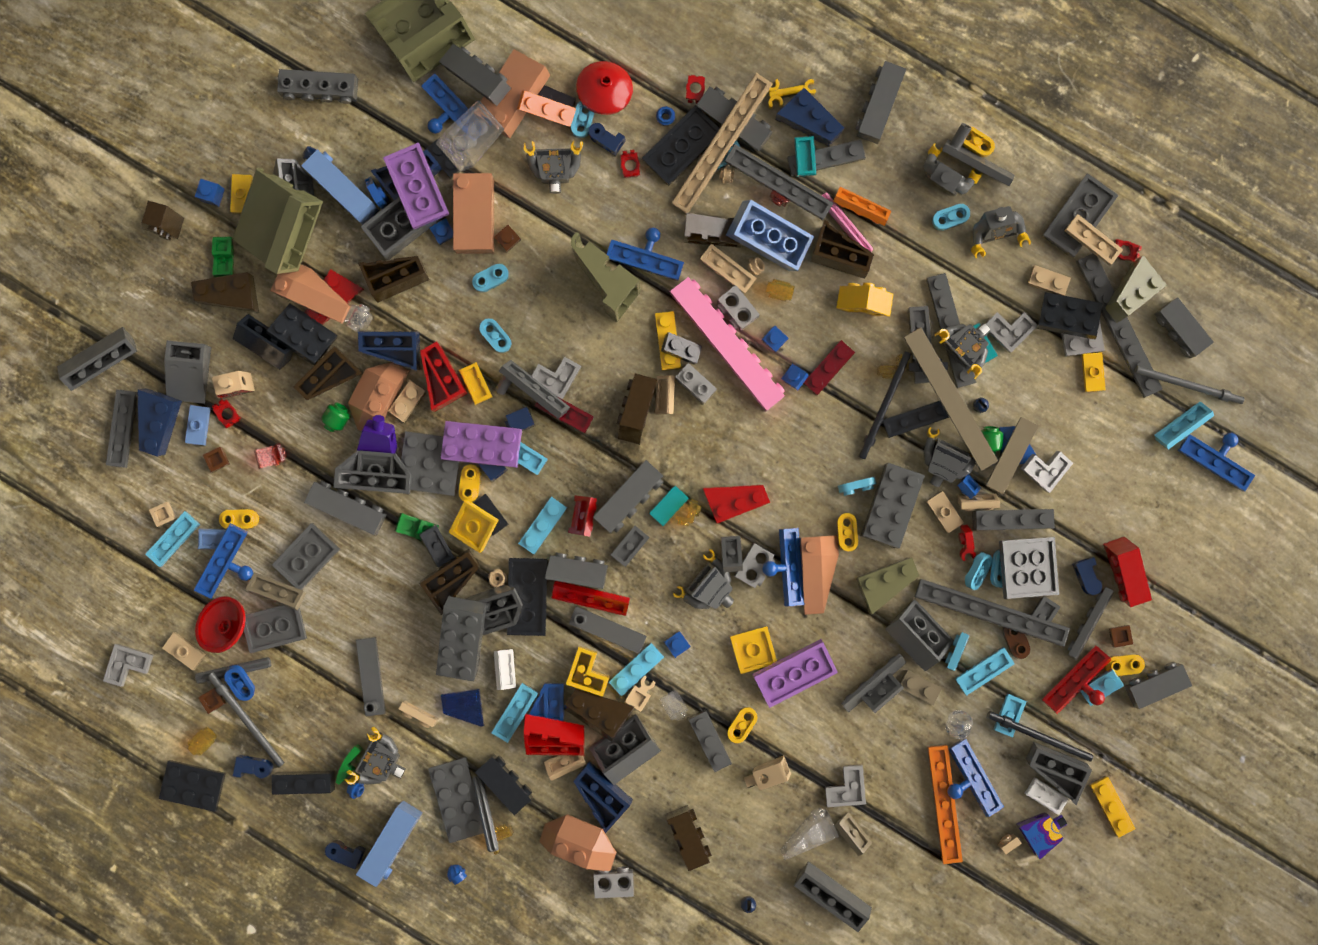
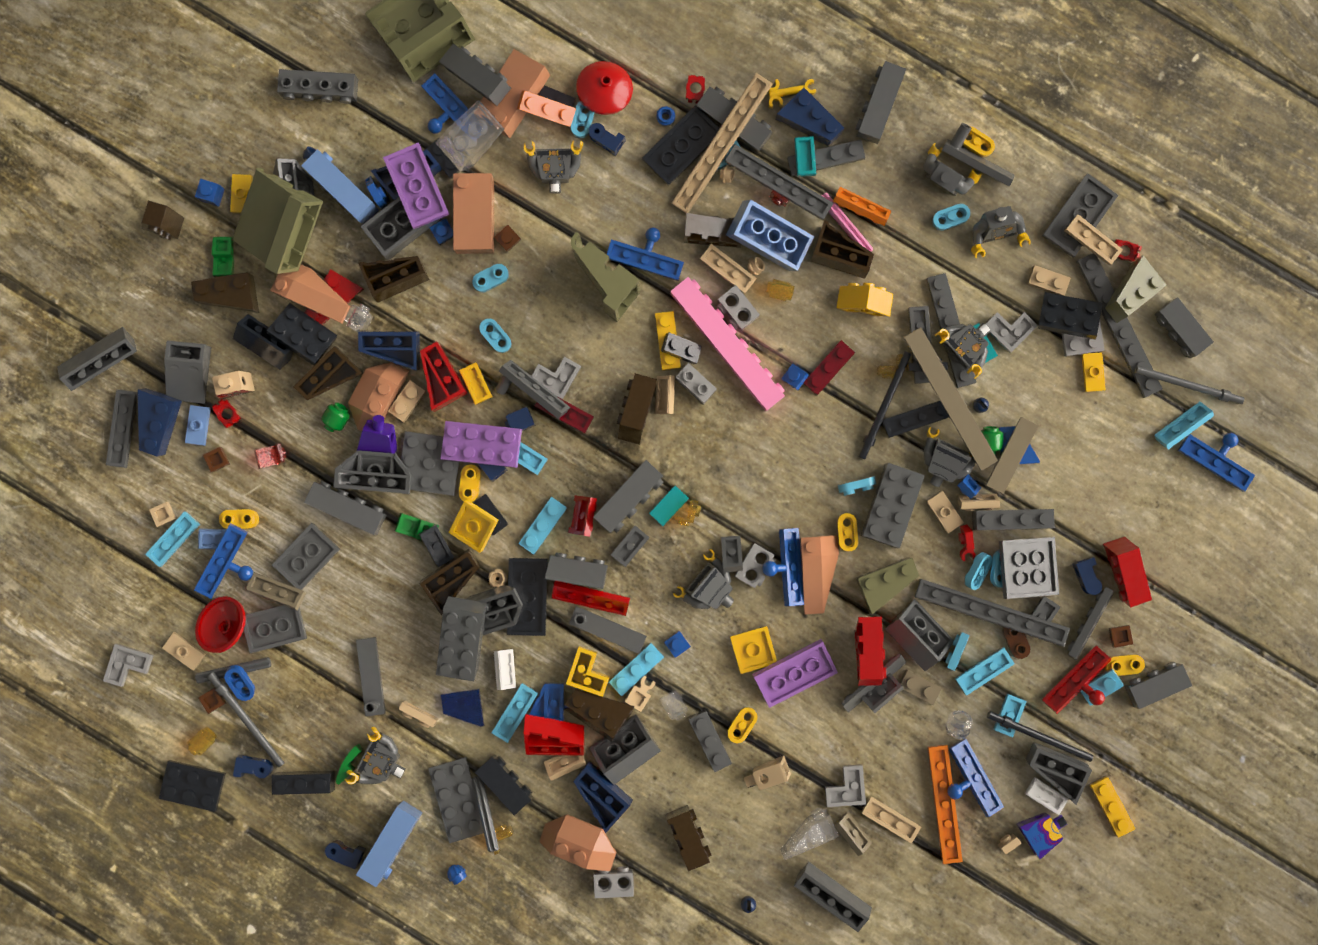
blue plate [347,782,364,799] -> none
red piece [620,149,640,179] -> none
red wing [703,485,770,524] -> none
blue plate [762,326,789,353] -> none
plate [1020,451,1073,493] -> none
none -> red wedge [854,617,886,686]
none -> tan plate [861,795,921,844]

